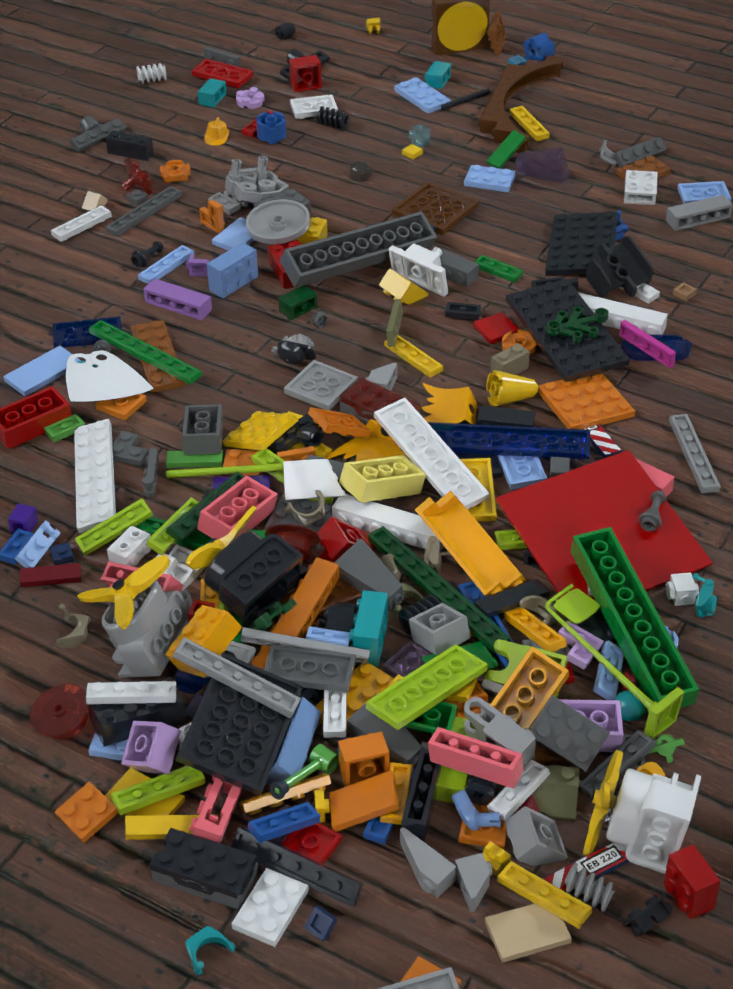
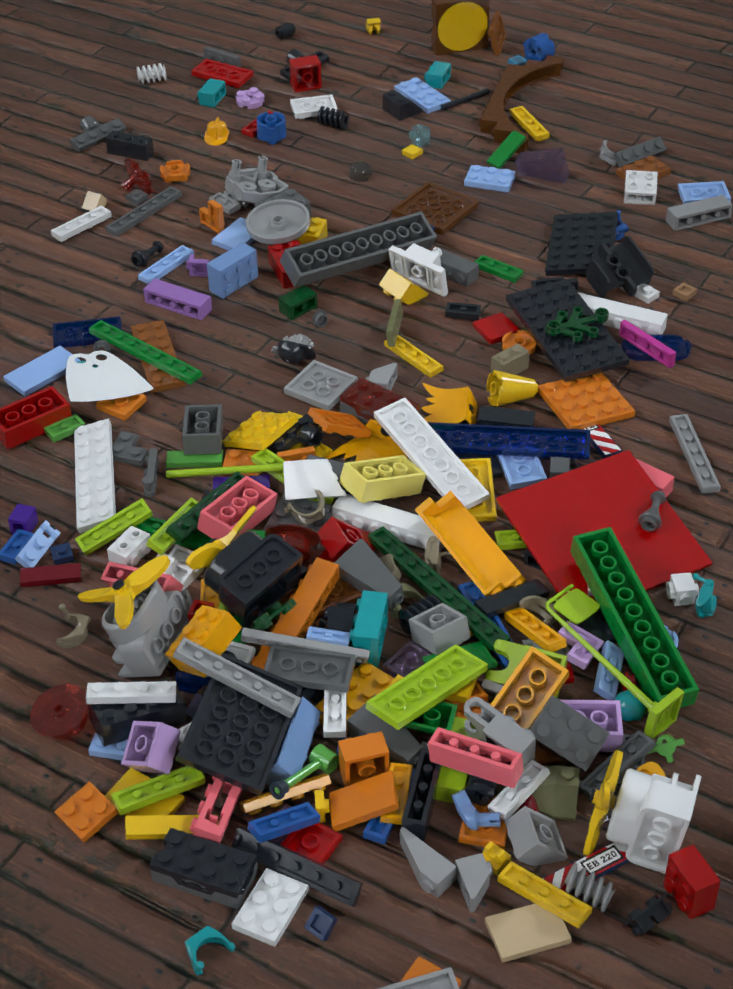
none -> black slope [382,90,423,121]

